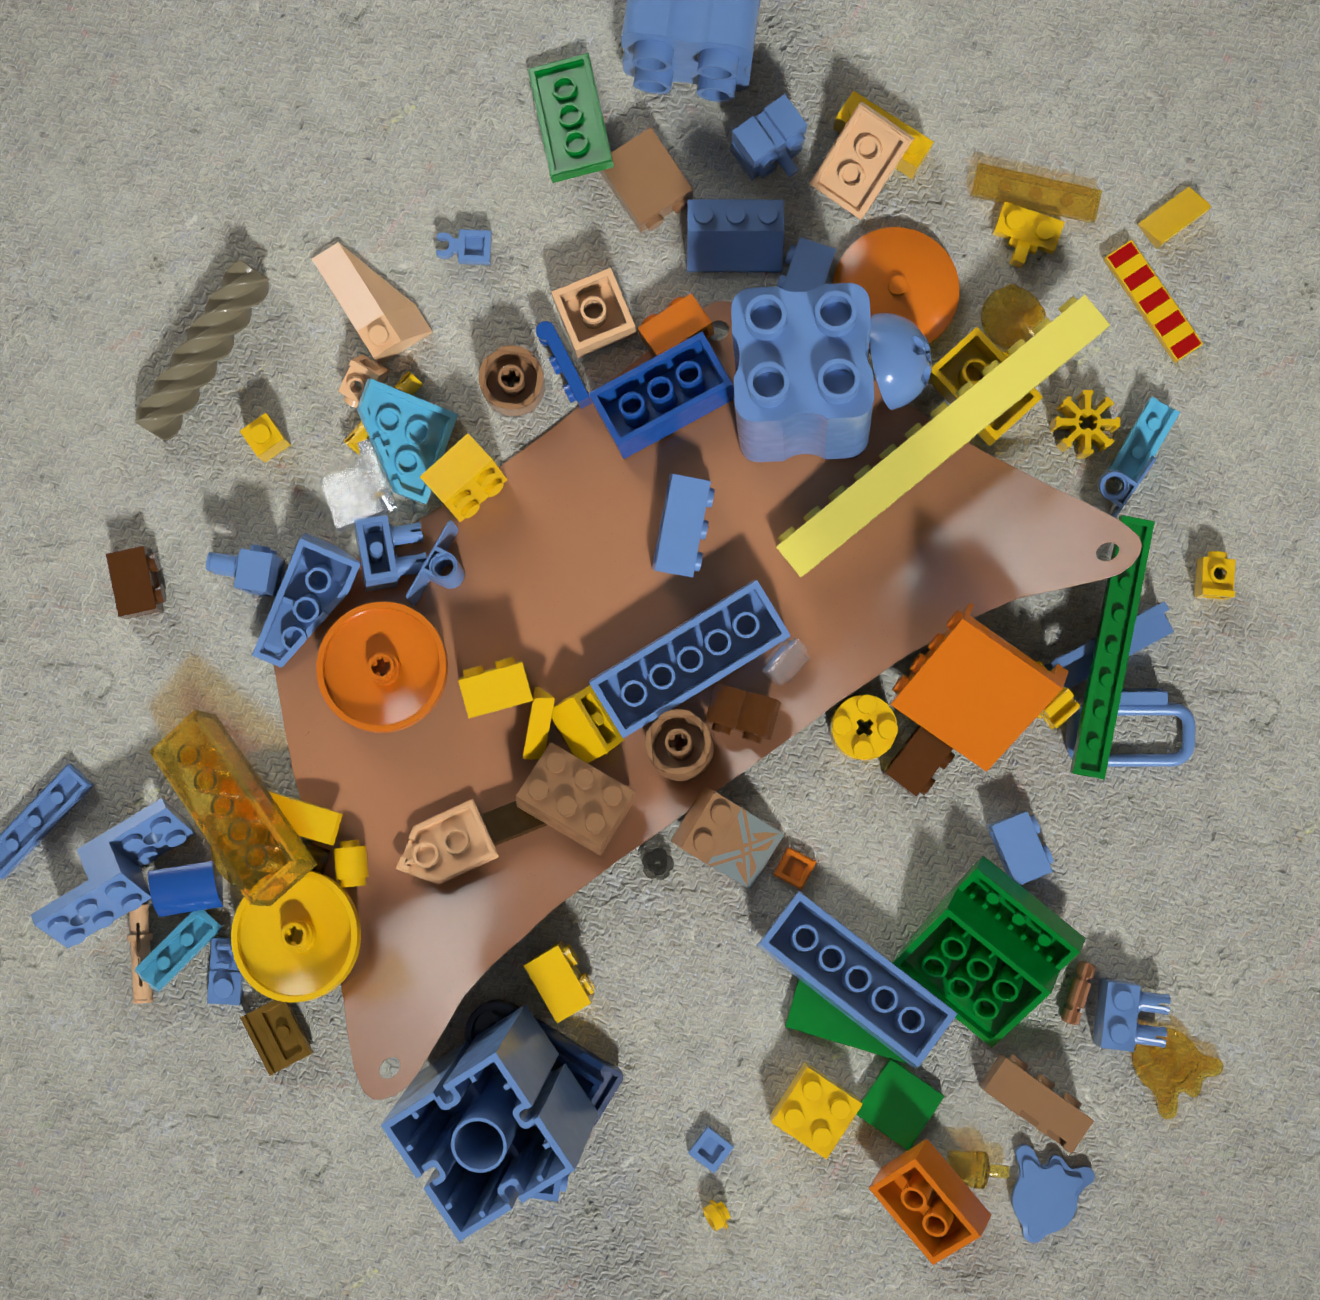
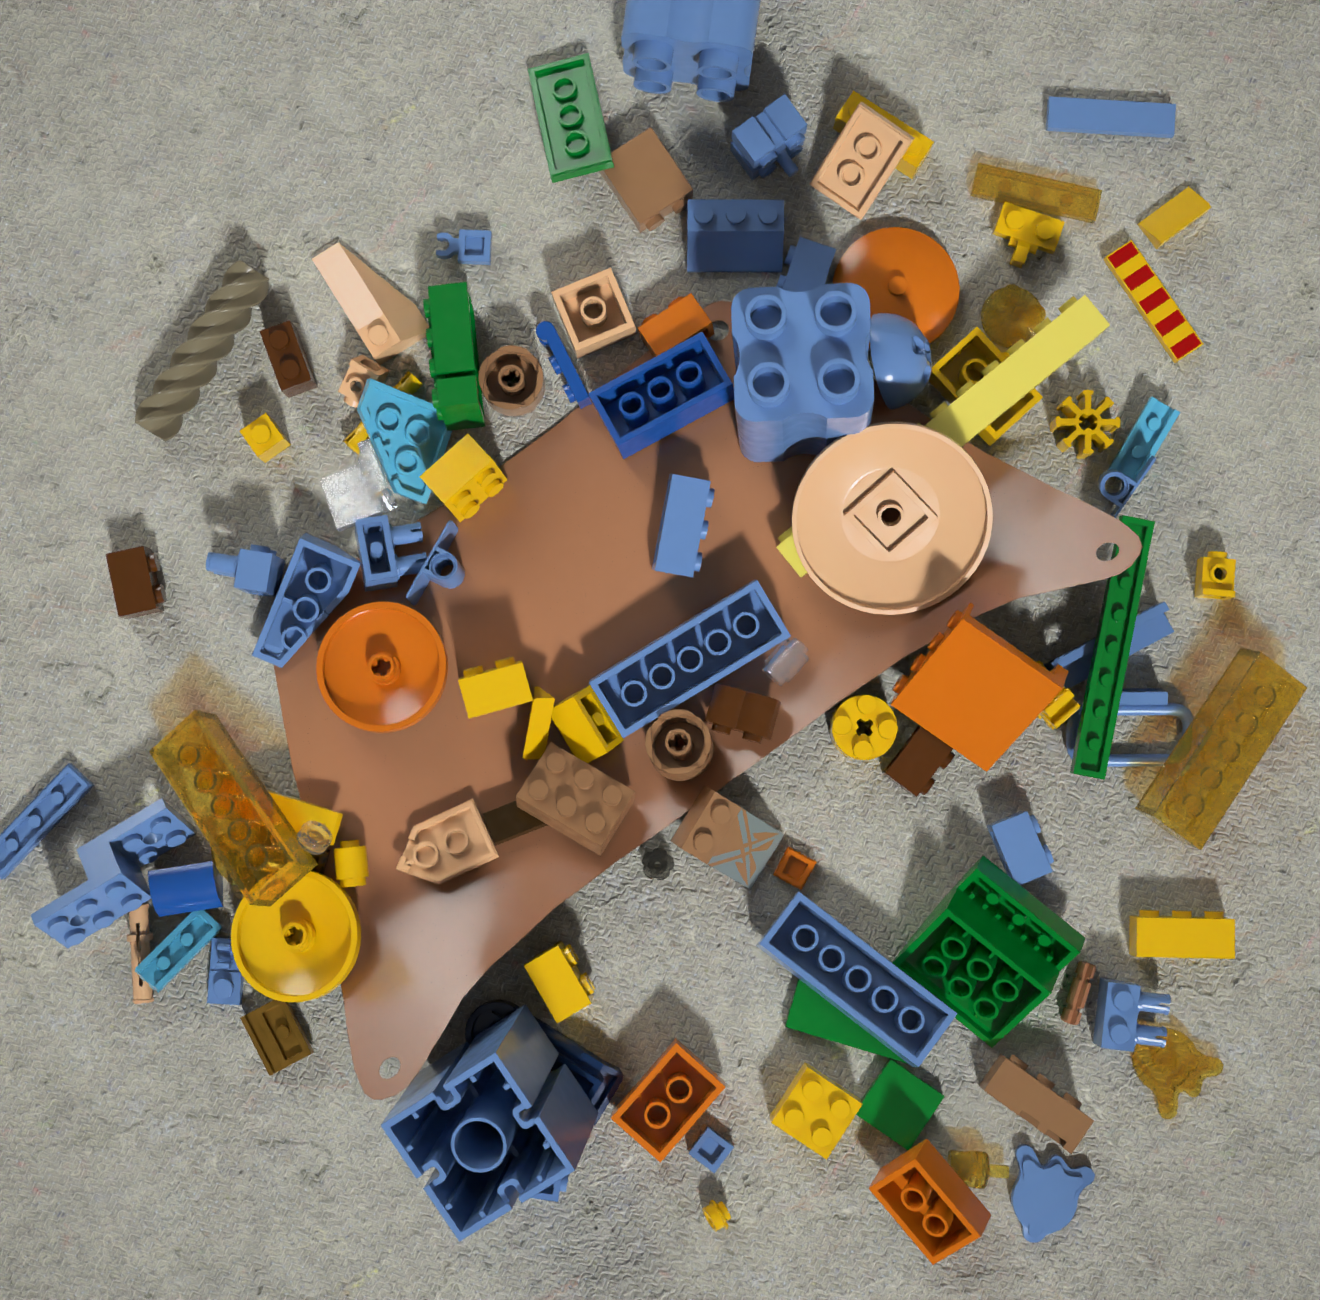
none -> reddish brown brick [260,320,318,398]
none -> clear tile [297,821,332,855]
none -> green piece [423,282,486,431]
none -> orange brick [611,1038,726,1163]
none -> light nougat dish [792,421,993,615]
none -> medium blue tile [1046,96,1176,138]
none -> yellow brick [1129,909,1235,959]
none -> clear yellow brick [1135,648,1308,850]

